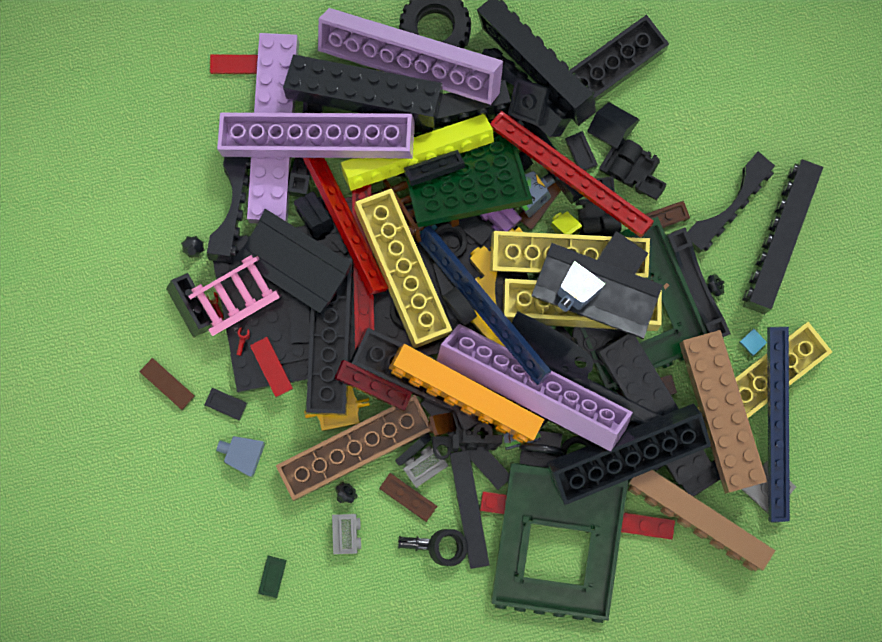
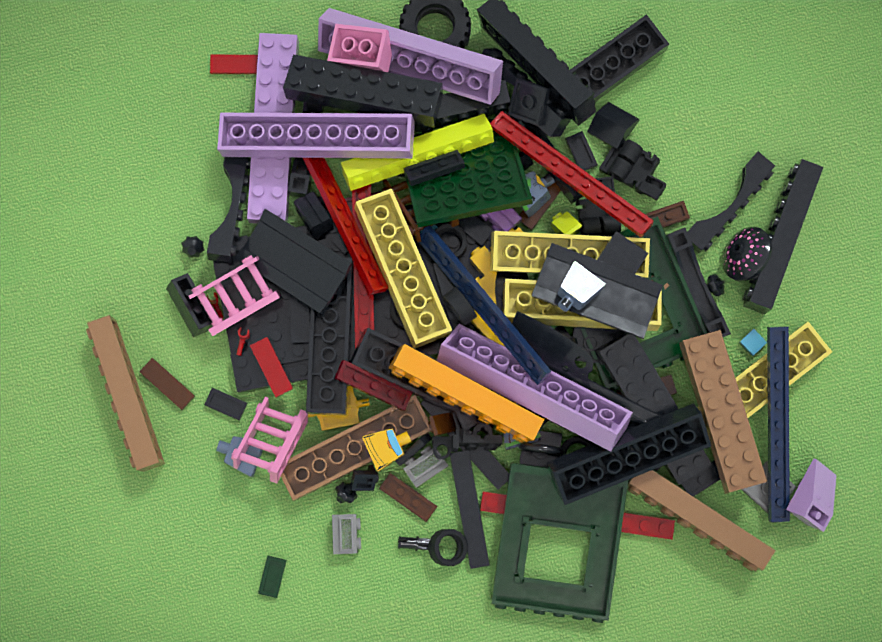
none -> medium nougat brick [86,315,165,472]
none -> bright pink fence [231,397,308,483]
none -> bright pink slope [327,24,392,72]
none -> black bracket [350,465,379,491]
none -> yellow torso [362,428,411,472]
none -> black dish [722,227,772,281]
none -> lavender slope [786,459,836,532]

